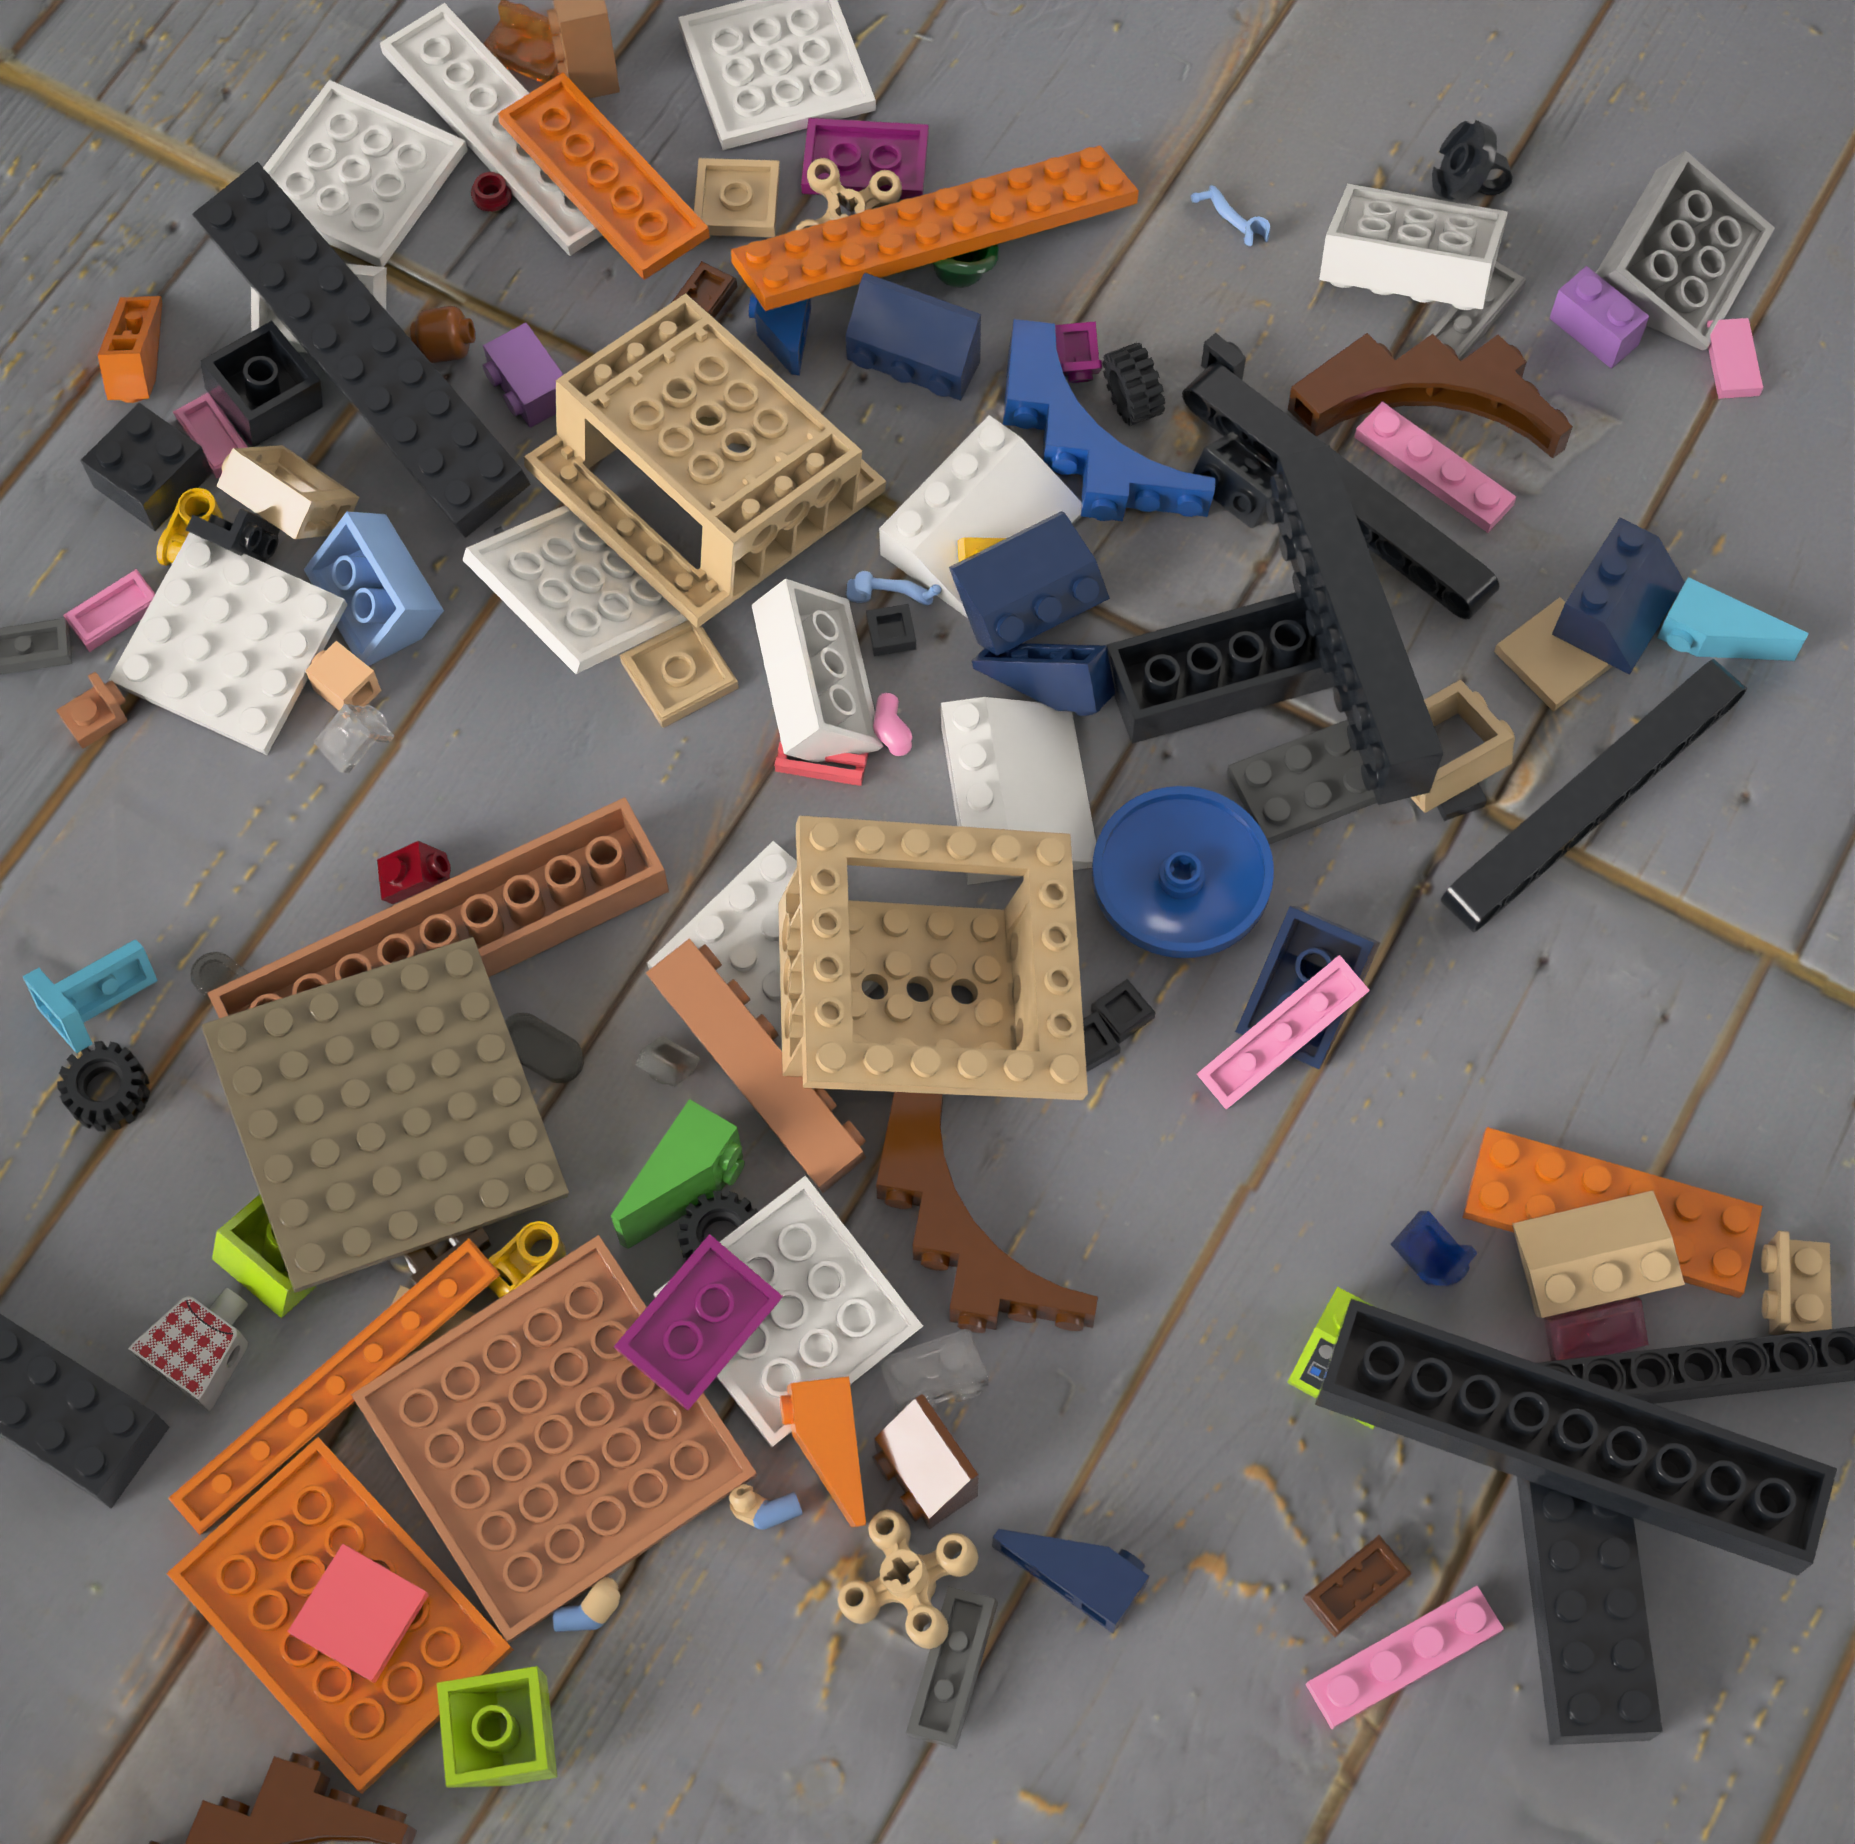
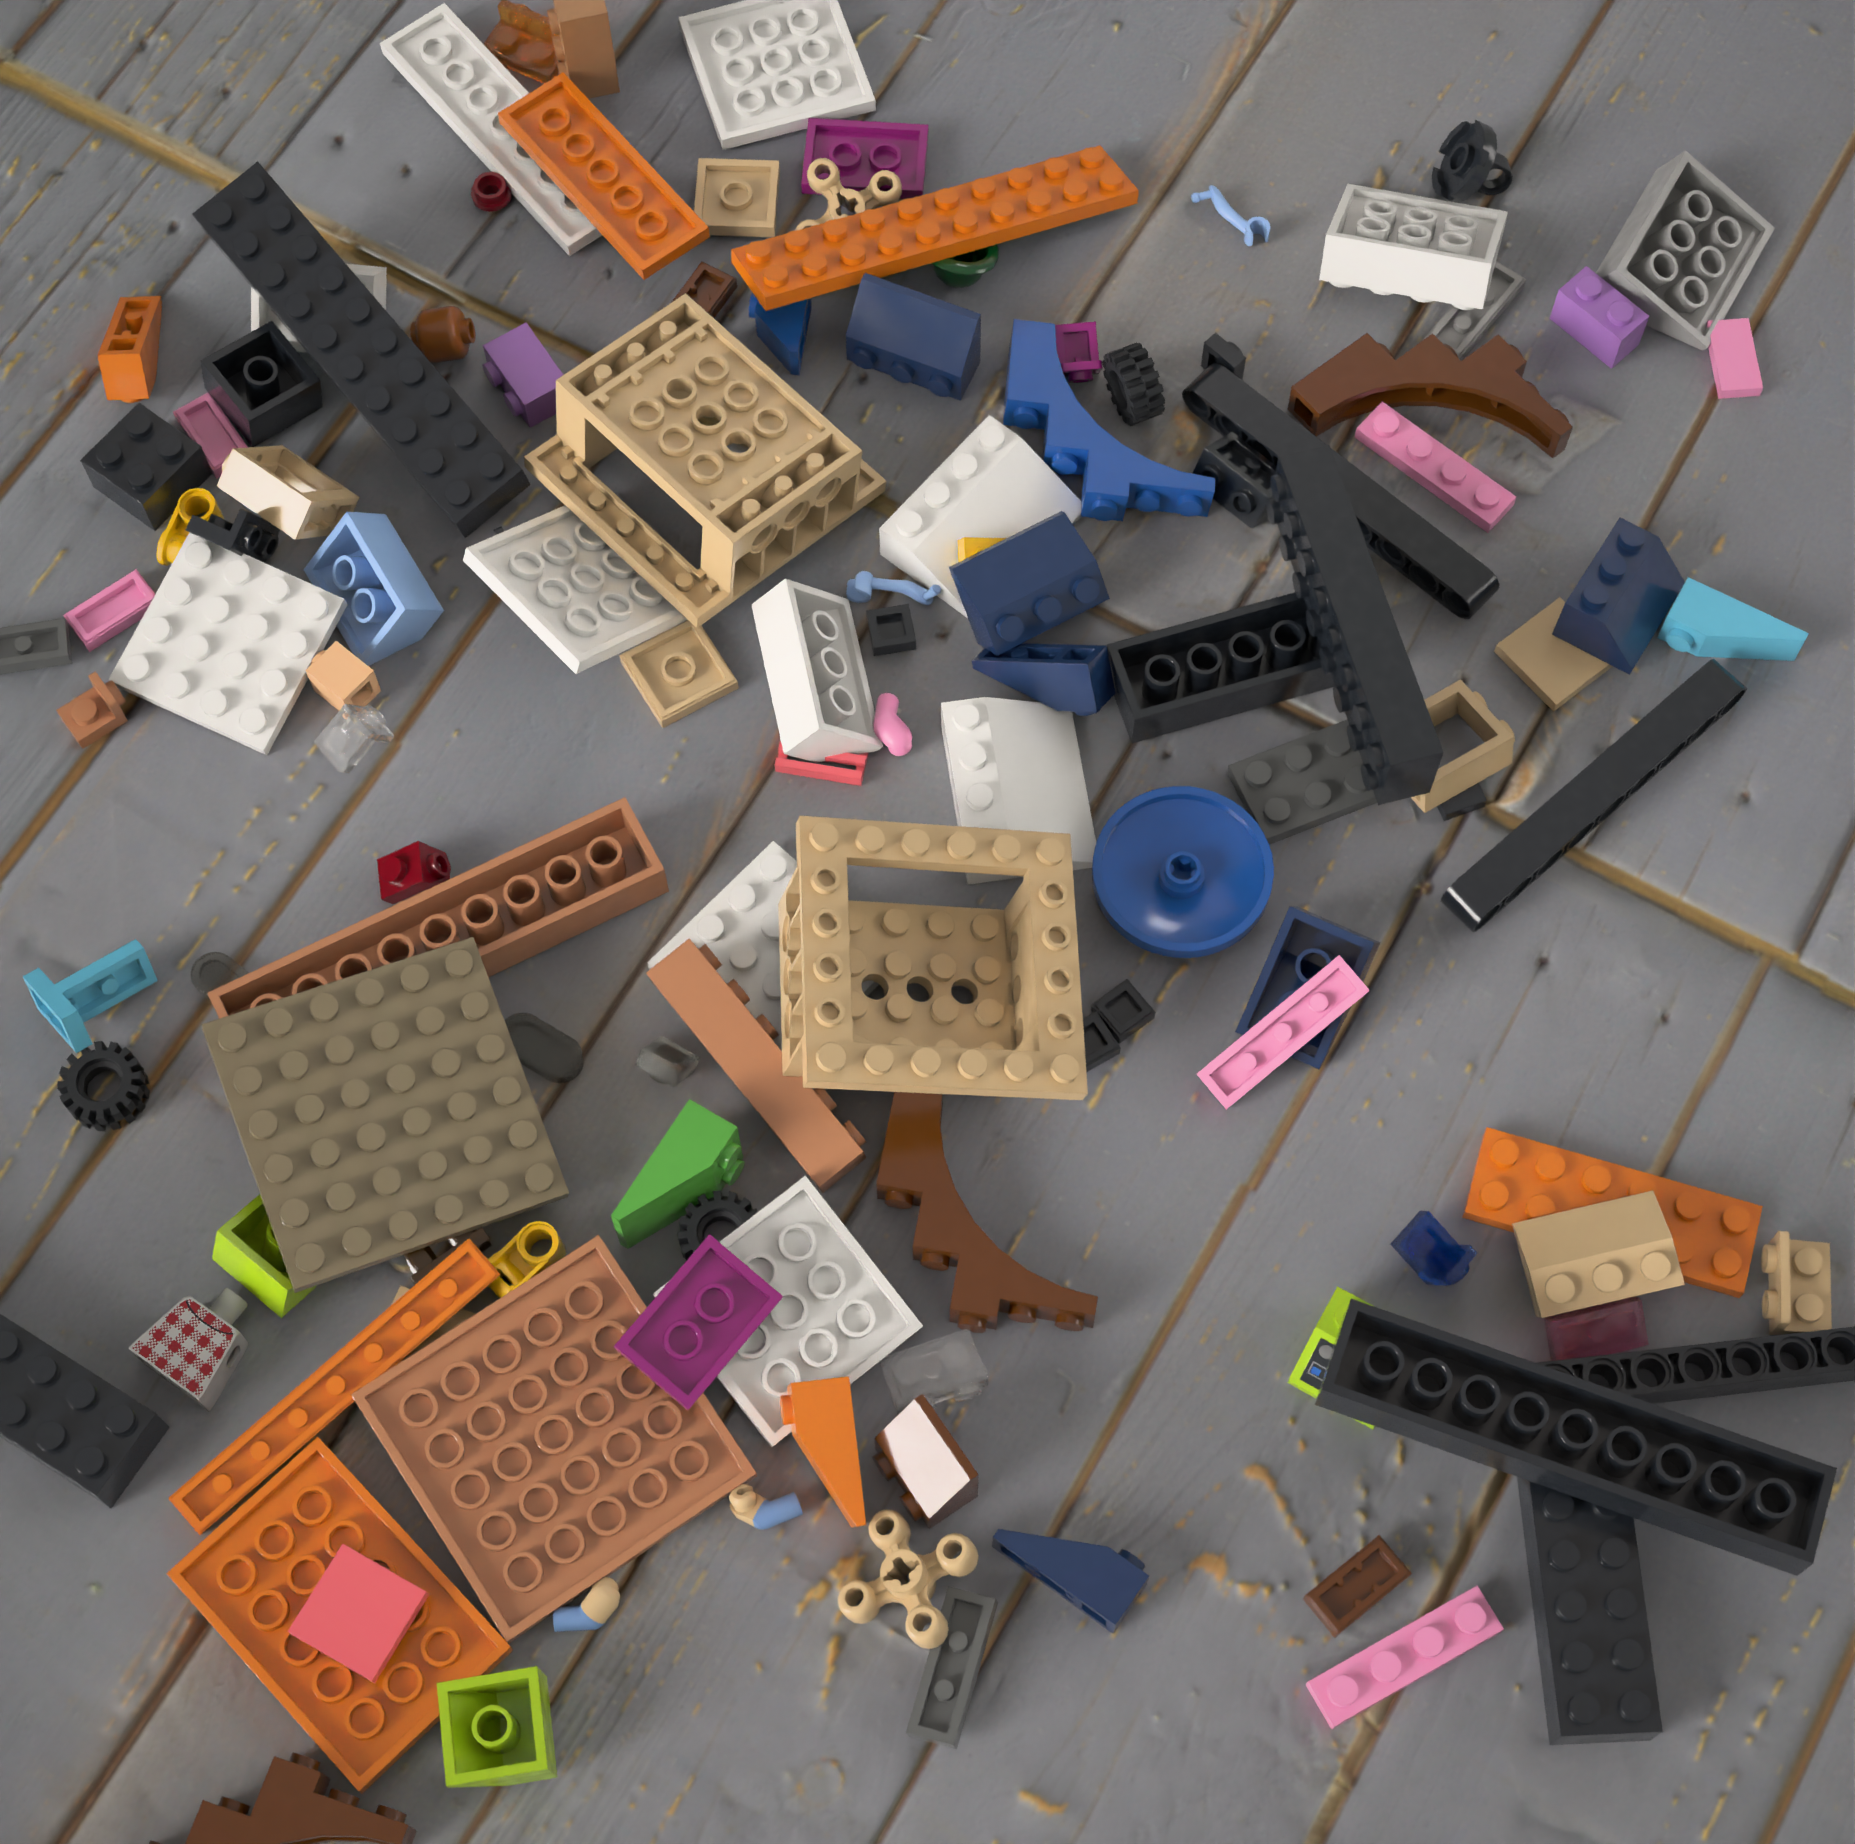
white plate [263,80,468,267] -> none

